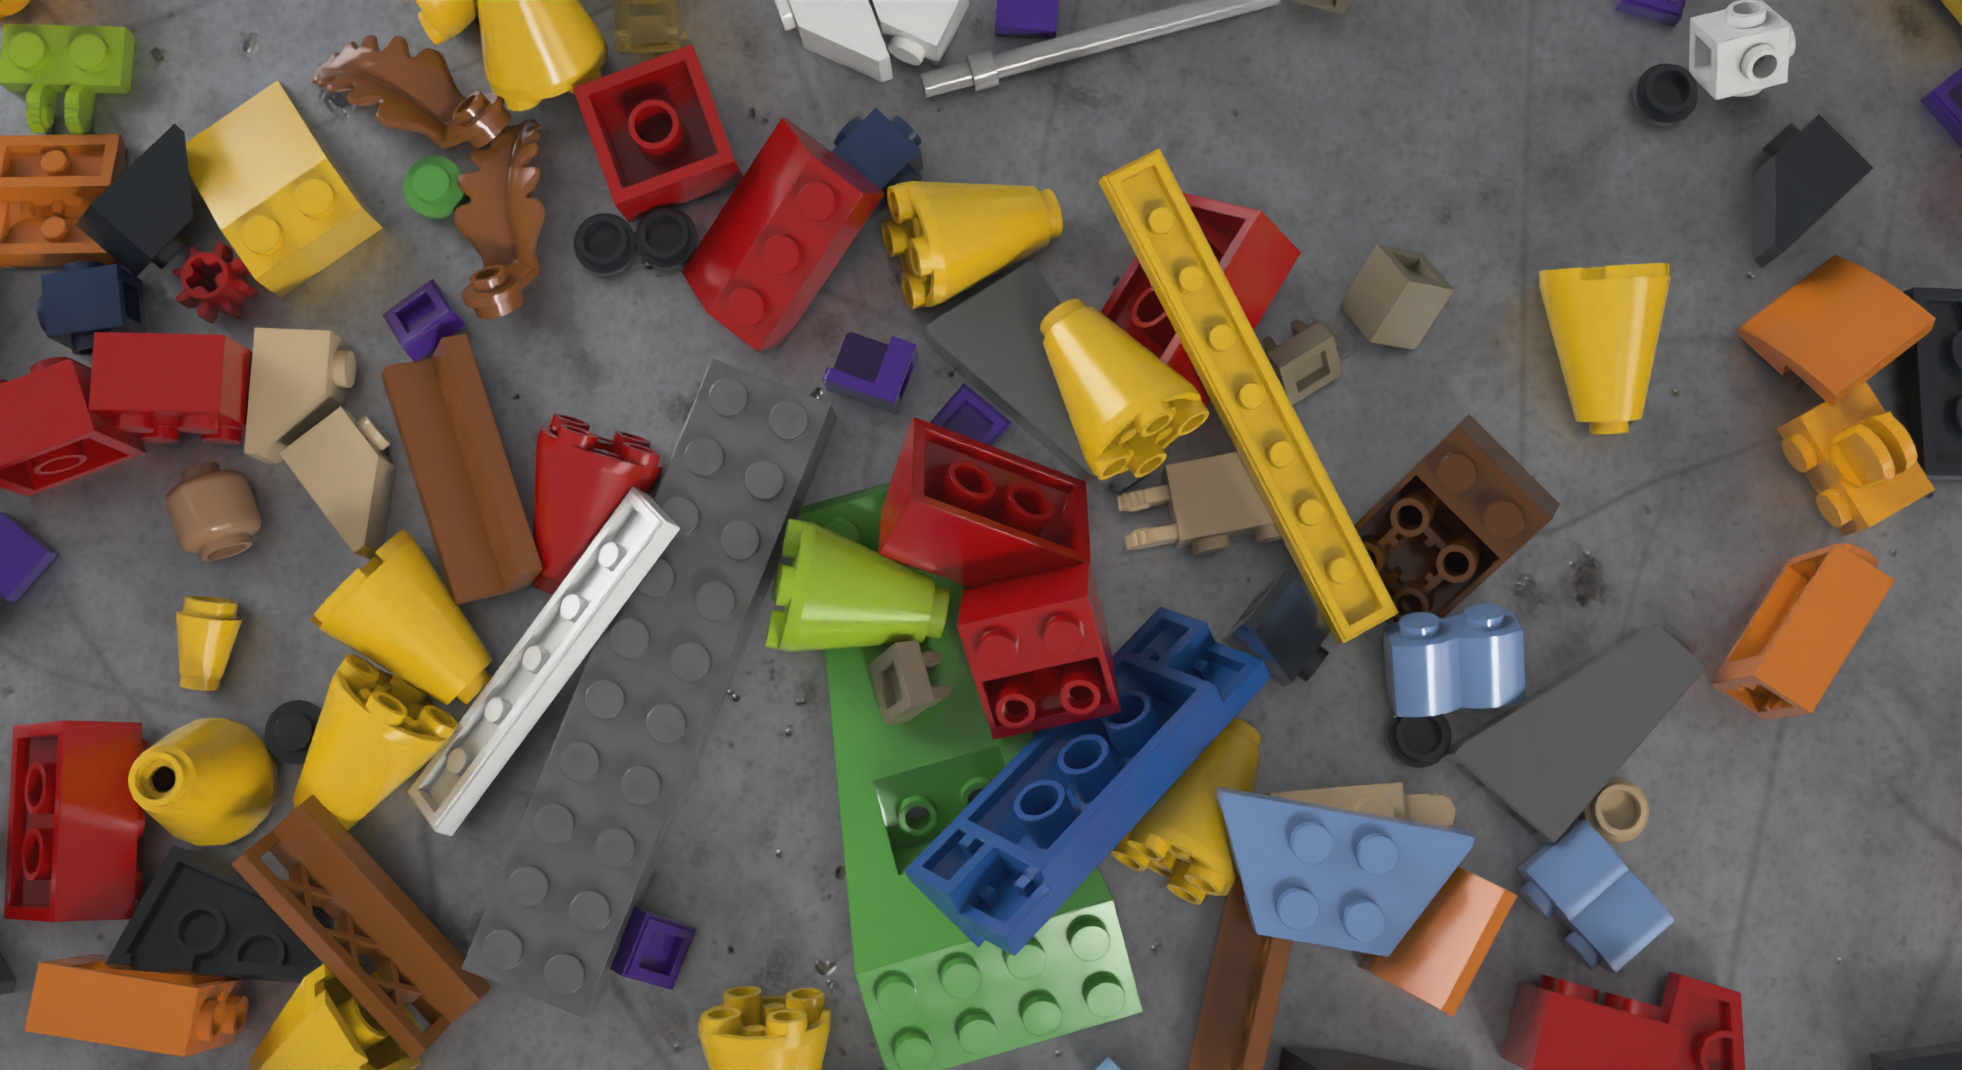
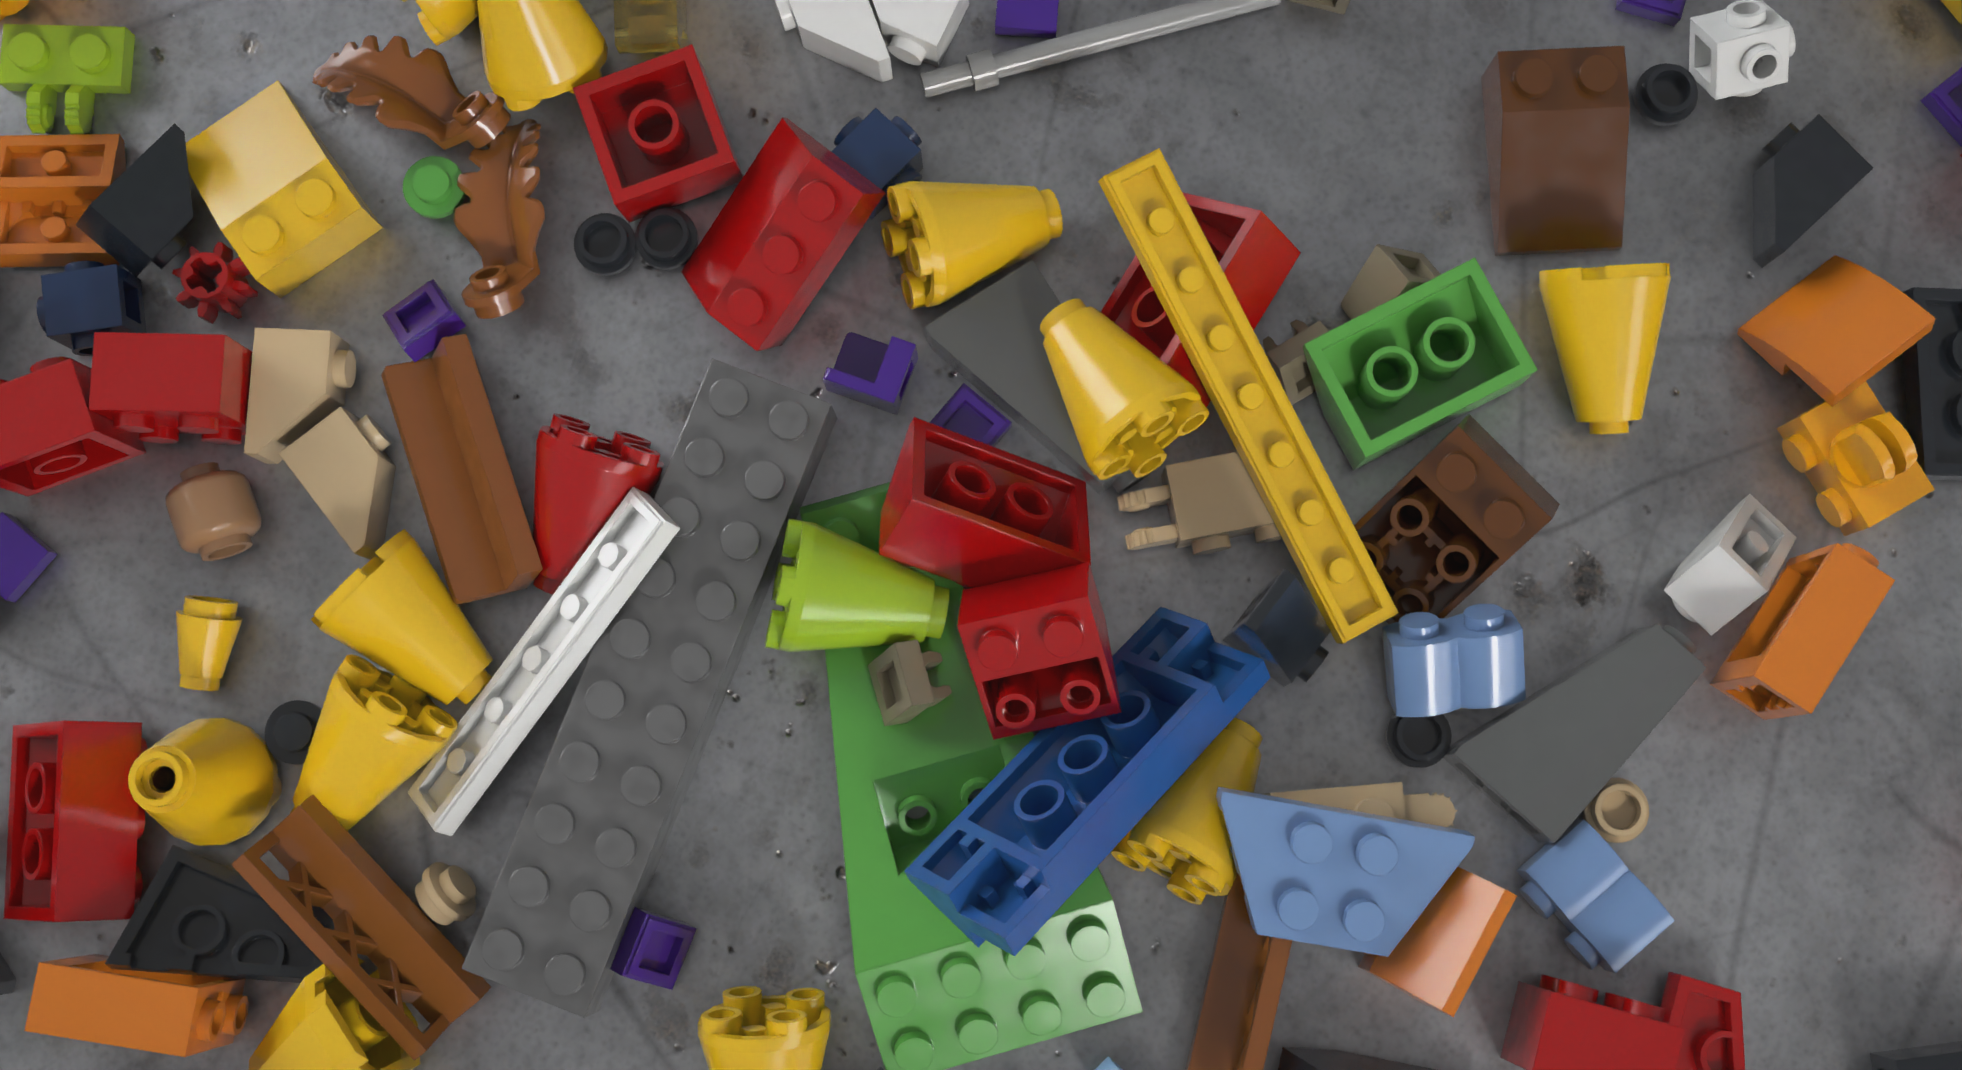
none -> tan plate [415,862,476,925]
none -> bright green slope [1302,258,1538,471]
none -> reddish brown slope [1481,46,1630,256]
none -> white slope [1664,494,1797,636]

